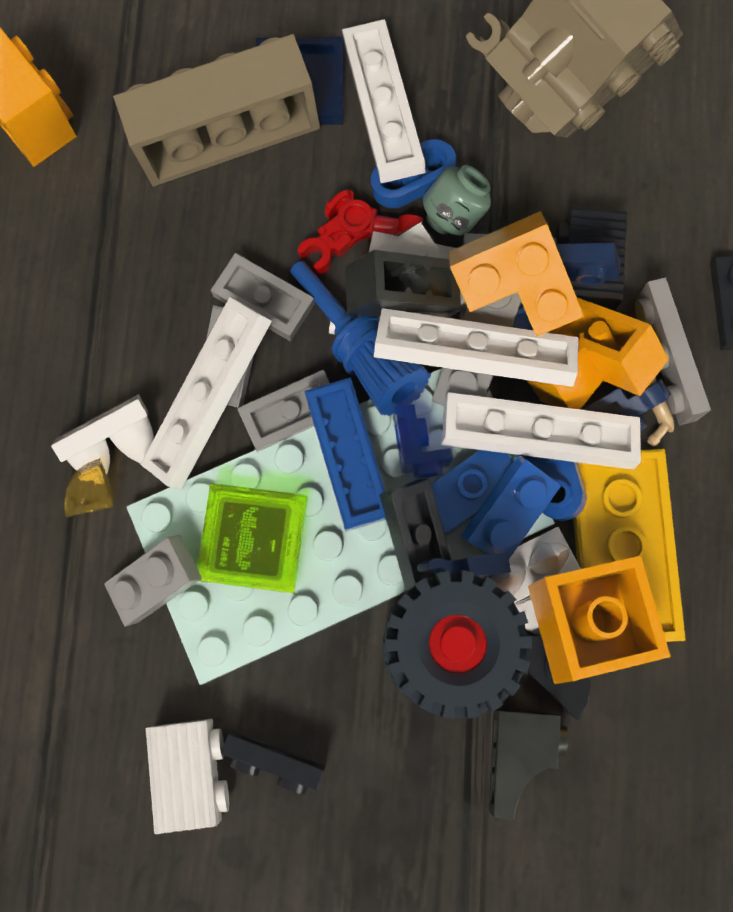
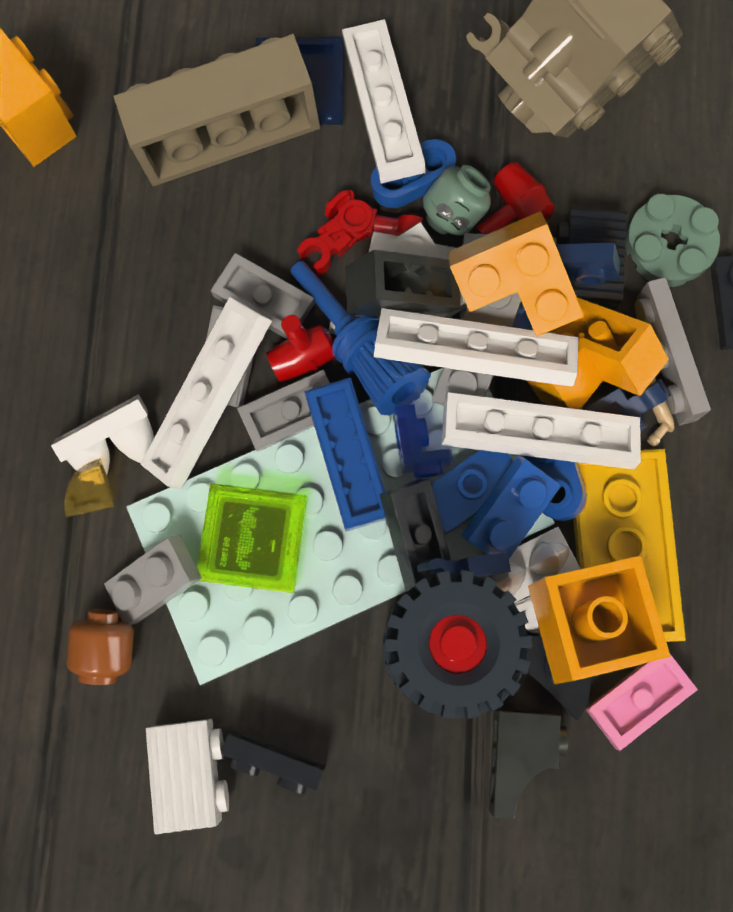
none -> dark orange head [66,609,134,685]
none -> red piece [266,315,335,382]
none -> red piece [476,162,555,234]
none -> bright pink plate [585,654,698,751]
none -> sand green plate [625,194,720,287]

